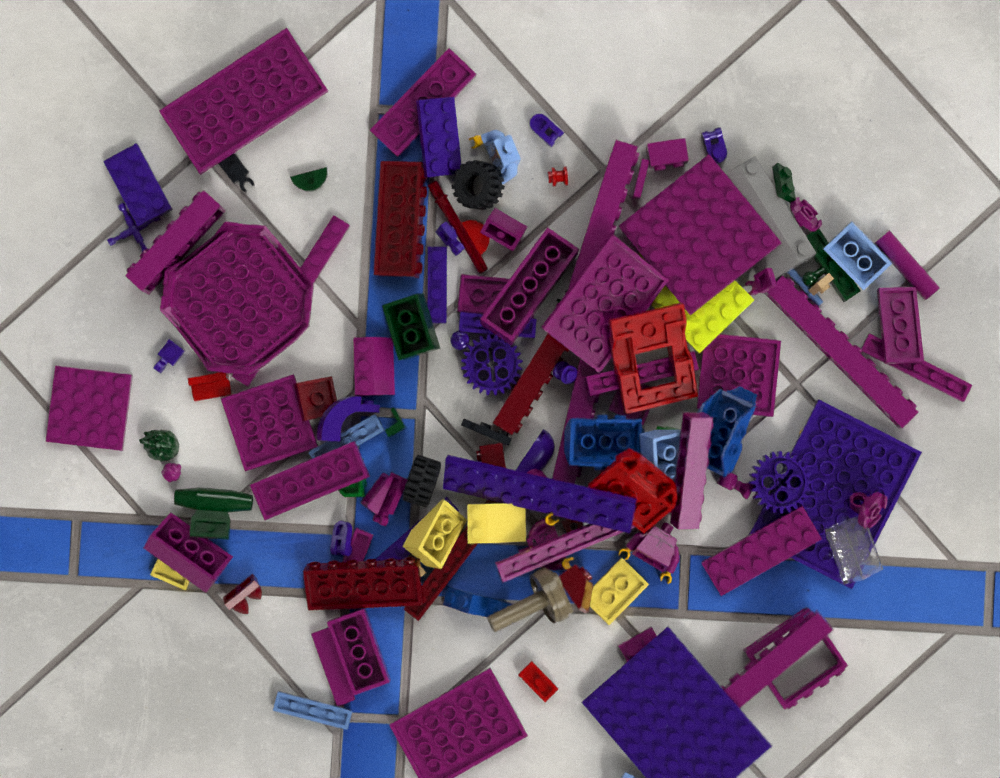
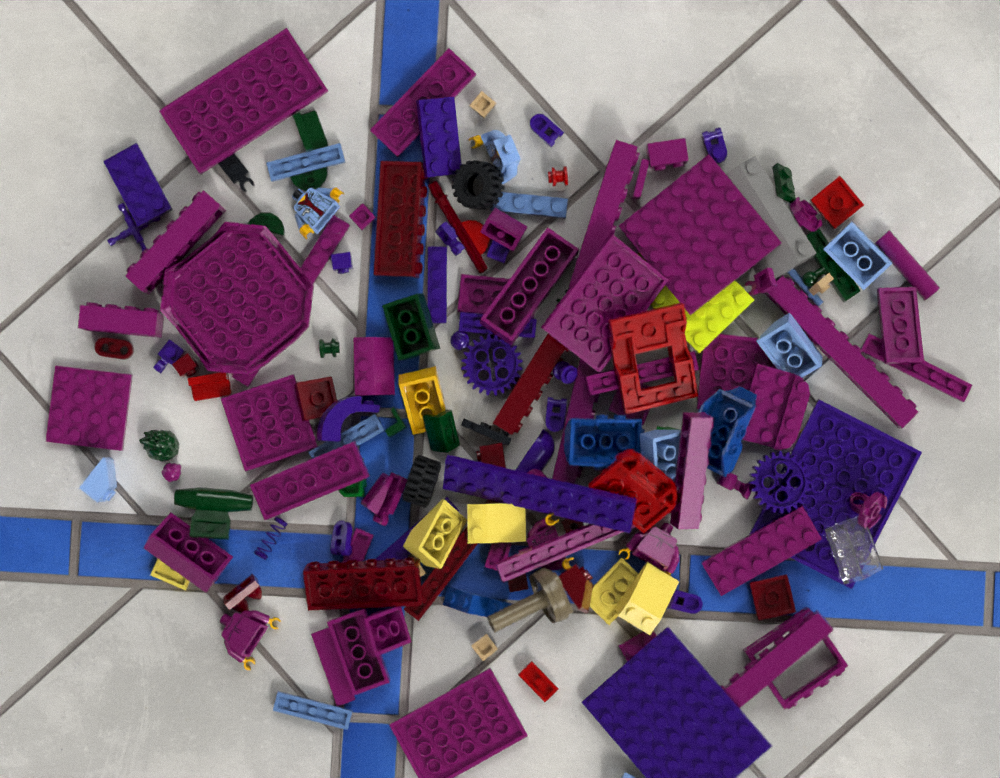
none -> magenta brick [78,302,164,338]
none -> light blue slope [79,457,117,502]
none -> dark red plate [95,337,134,360]
none -> dark red plate [172,353,199,378]
none -> magenta torso [220,610,281,670]
none -> dark green plate [248,212,285,236]
none -> dark purple piece [254,517,288,560]
none -> medium blue plate [267,143,346,182]
none -> light blue torso [292,188,344,239]
none -> dark green panel [293,110,329,152]
none -> dark green wheel [319,338,340,358]
none -> dark purple plate [331,252,353,274]
none -> magenta plate [349,203,376,231]
none -> magenta slope [362,606,411,657]
none -> yellow slope [399,366,446,435]
none -> dark green panel [423,410,460,453]
none -> tan plate [469,91,496,119]
none -> tan plate [471,633,498,661]
none -> magenta plate [485,542,512,571]
none -> dark purple plate [487,240,510,264]
none -> medium blue plate [490,192,568,218]
none -> dark red plate [508,573,529,592]
none -> dark purple plate [545,397,567,432]
none -> light yellow slope [615,562,679,635]
none -> dark purple plate [667,589,703,614]
none -> magenta plate [743,363,810,450]
none -> dark red plate [749,574,796,621]
none -> light blue slope [756,313,823,378]
none -> red plate [809,176,864,230]

